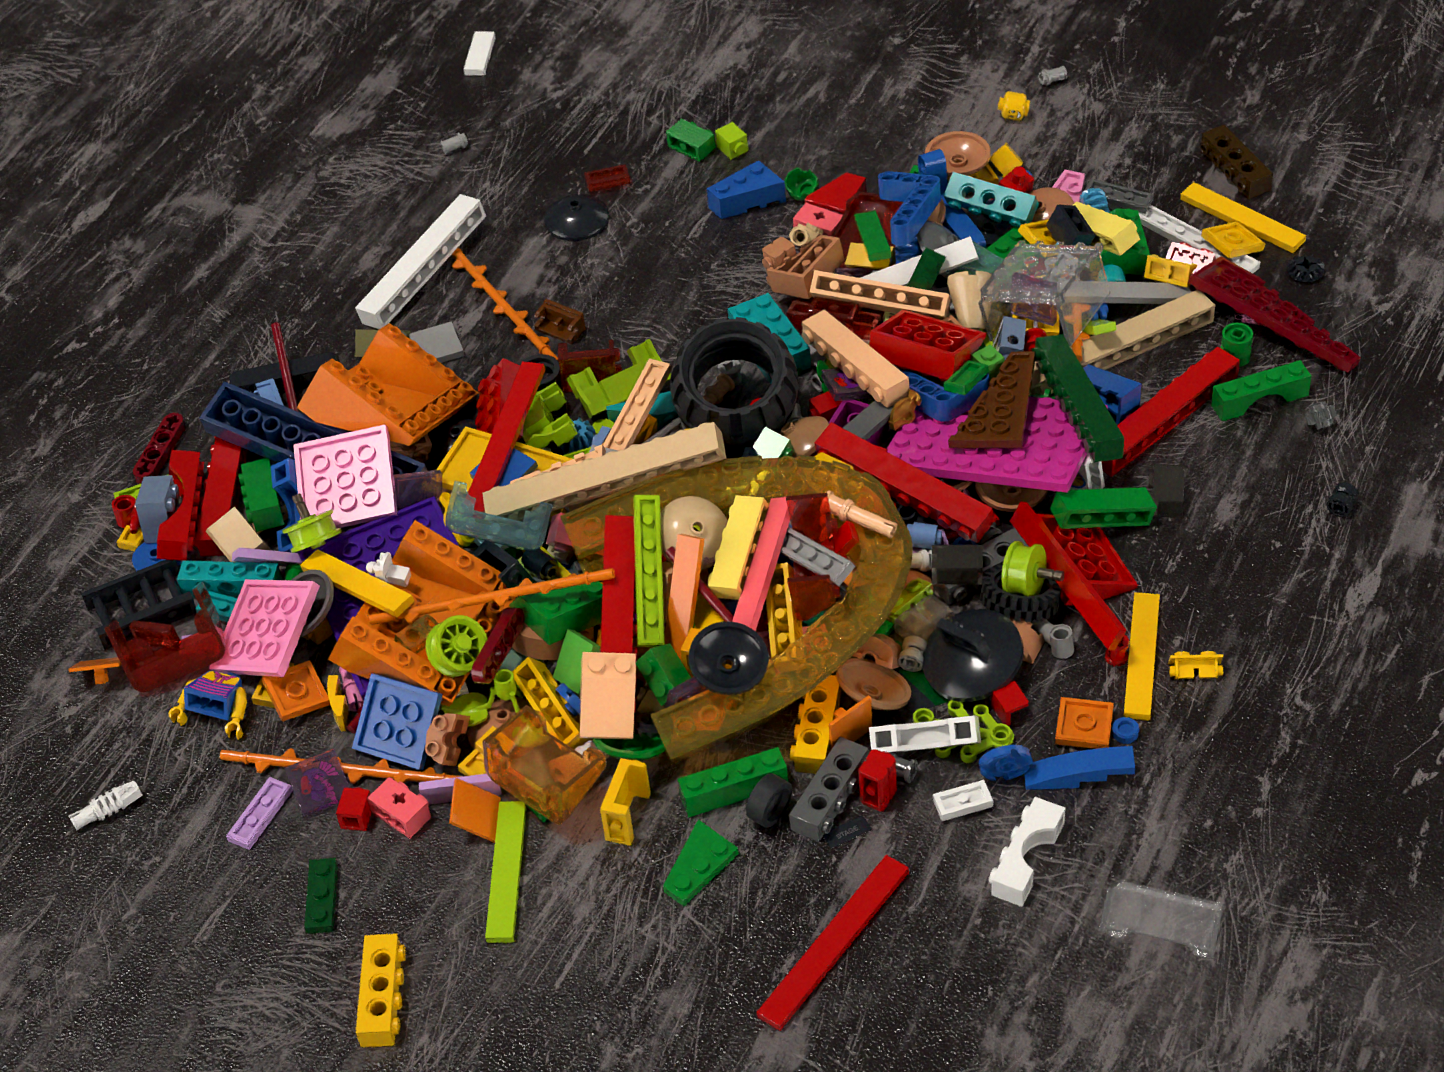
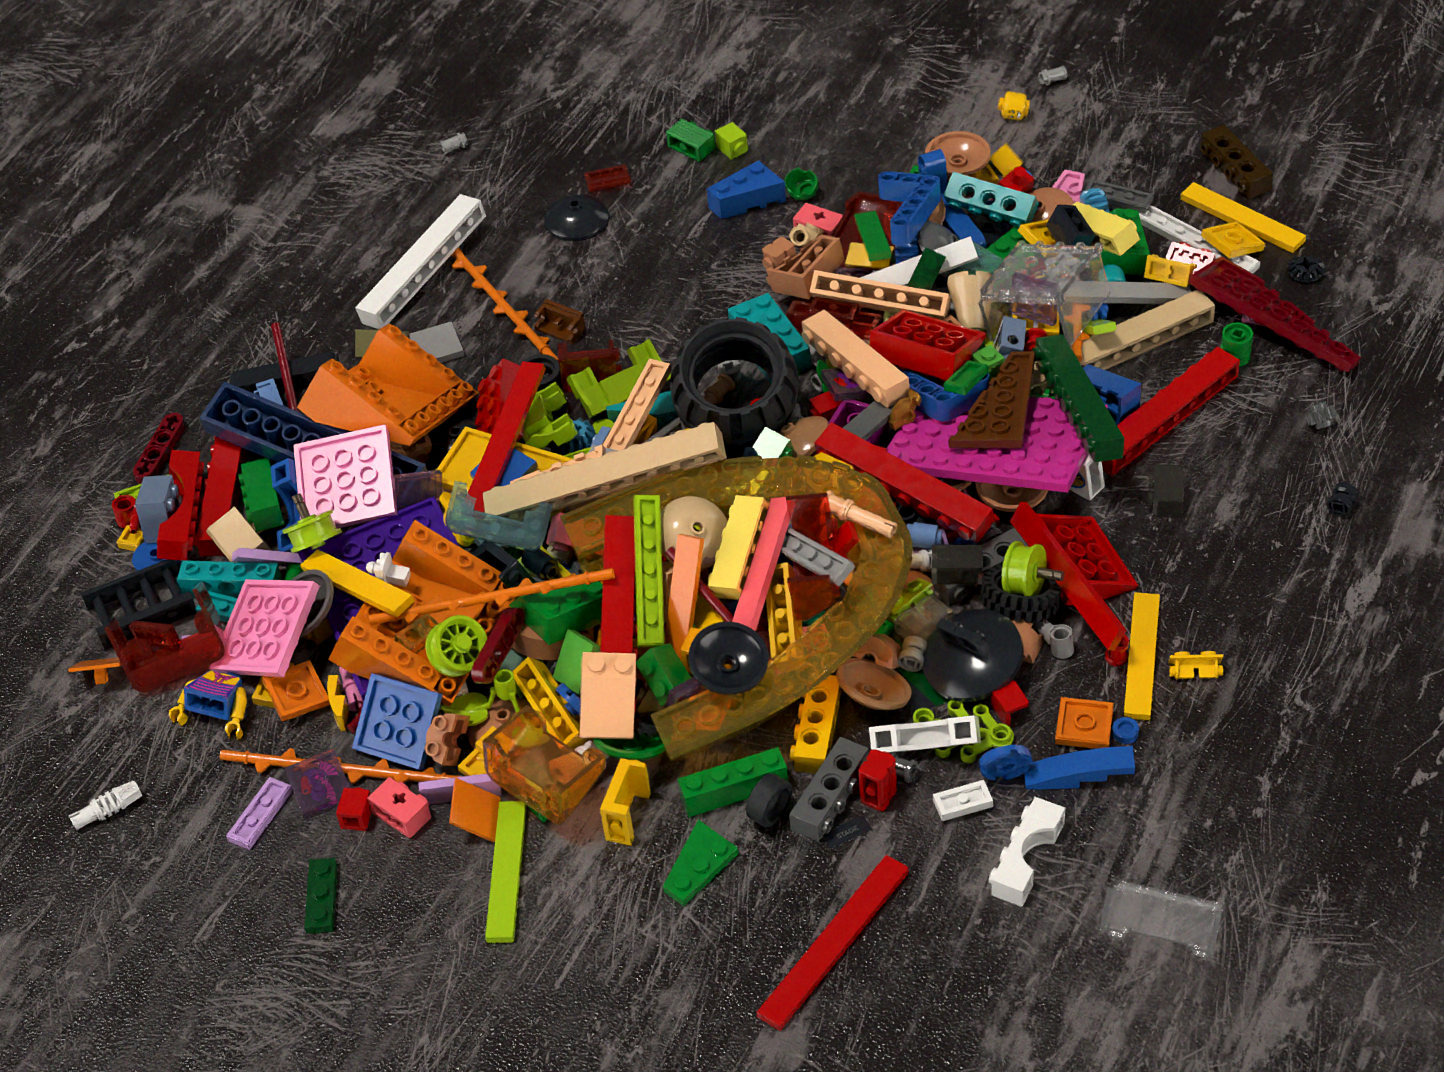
yellow brick [356,934,406,1047] -> none
white tile [464,31,495,76] -> none
red slope [805,172,867,226] -> none
orange piece [829,695,872,751] -> none
green brick [1050,487,1157,529] -> none
green arch [1211,360,1311,421] -> none

